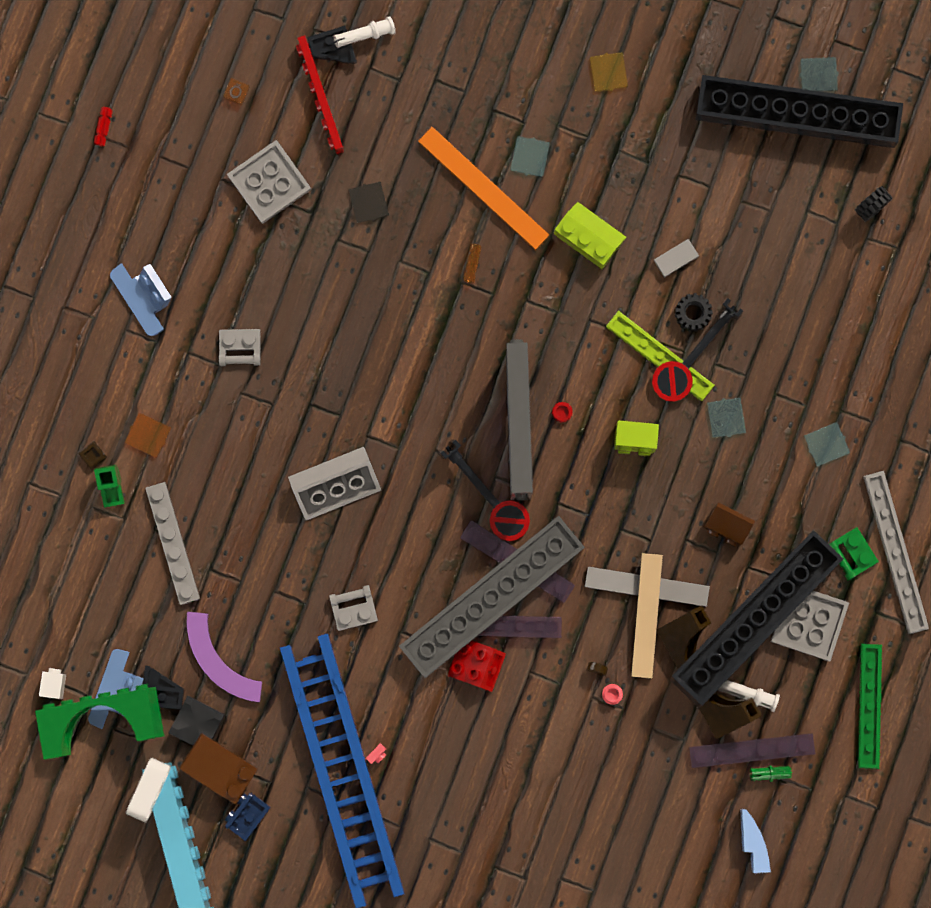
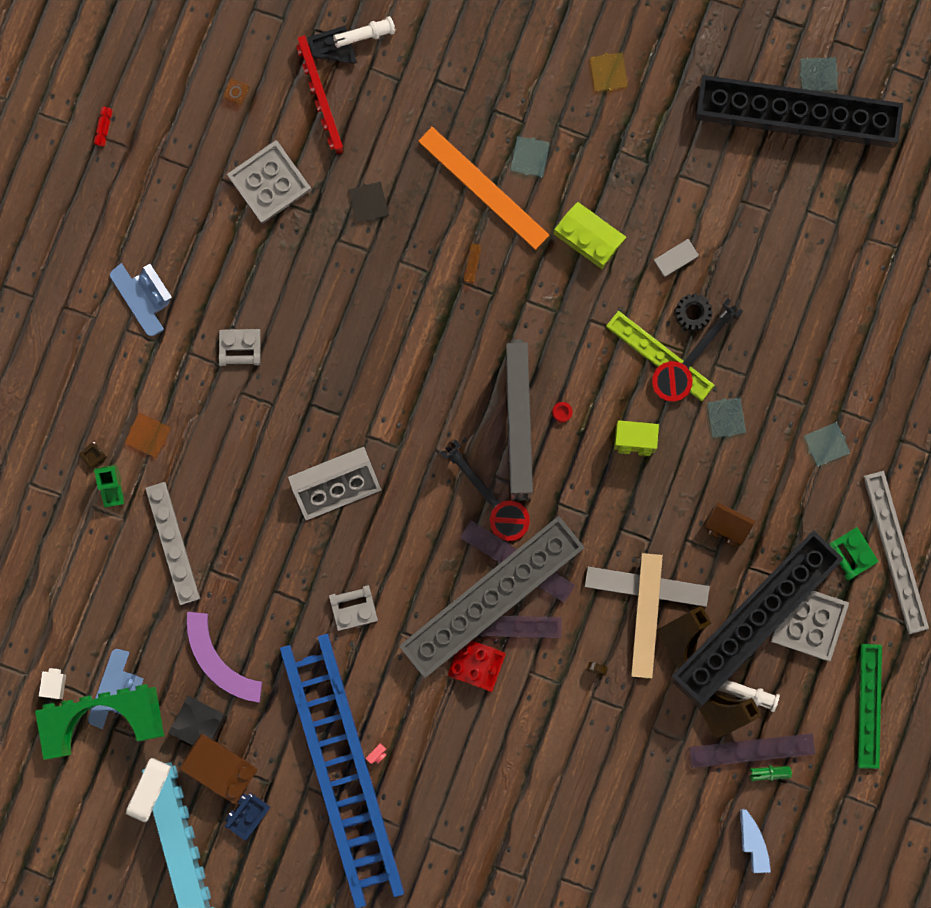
black wing [143,665,185,709] -> none
coral plate [602,684,623,705] -> none
black tyre [855,186,893,222] -> none

